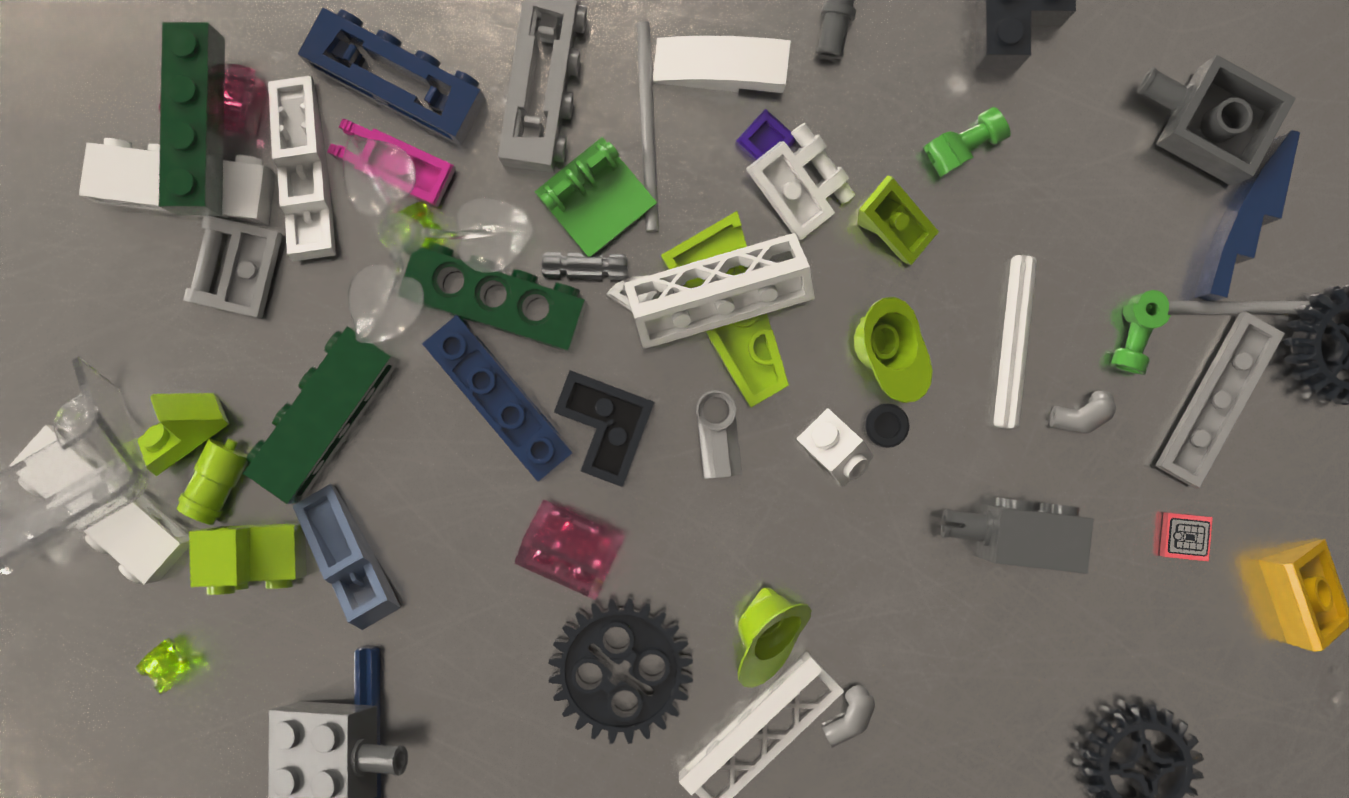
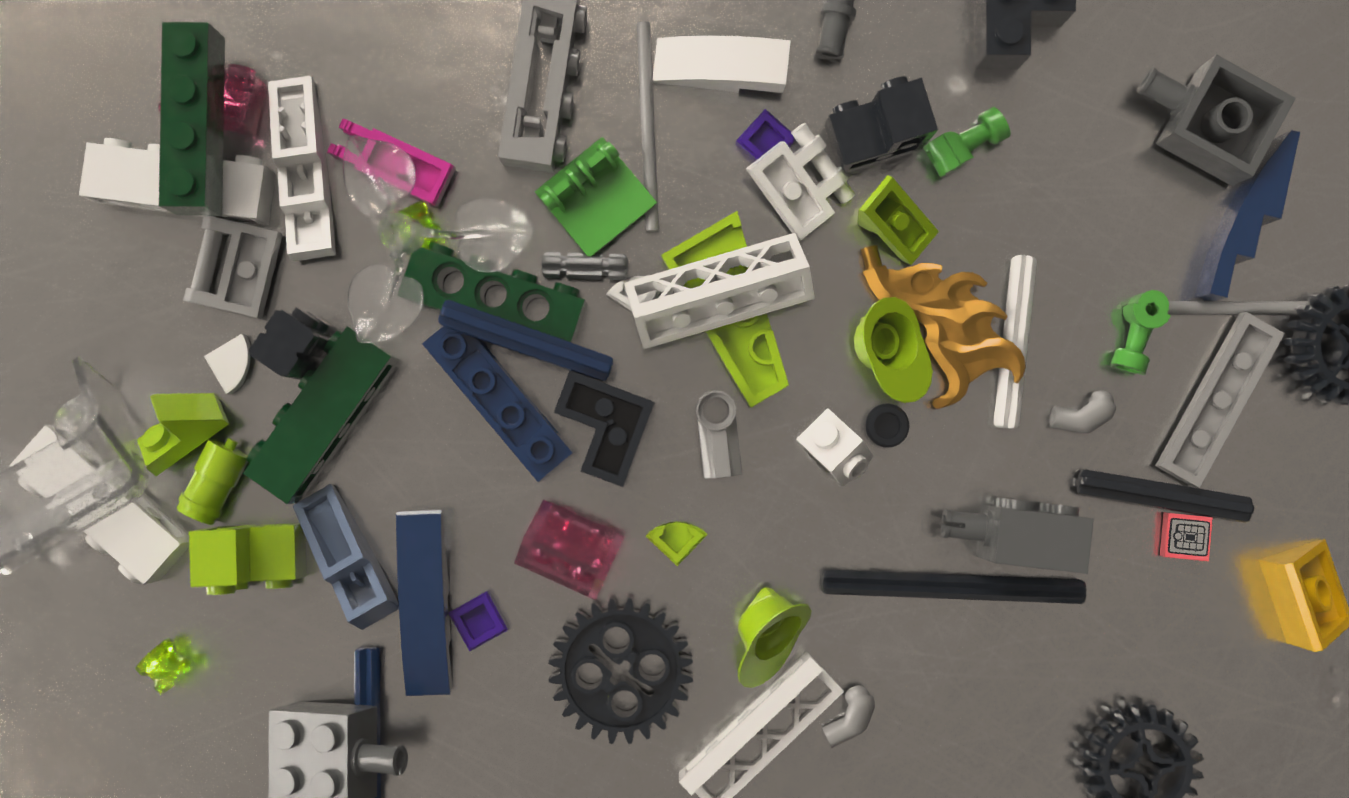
dark blue brick [298,8,486,146] -> none
none -> white tile [204,334,251,395]
none -> black brick [249,307,331,380]
none -> dark blue slope [396,510,452,696]
none -> dark blue axle [438,300,613,381]
none -> dark purple tile [448,590,510,652]
none -> lime tile [645,521,708,566]
none -> black axle [821,569,1087,604]
none -> black brick [824,76,938,172]
none -> pearl gold piece [860,245,1026,409]
none -> black axle [1076,469,1254,523]

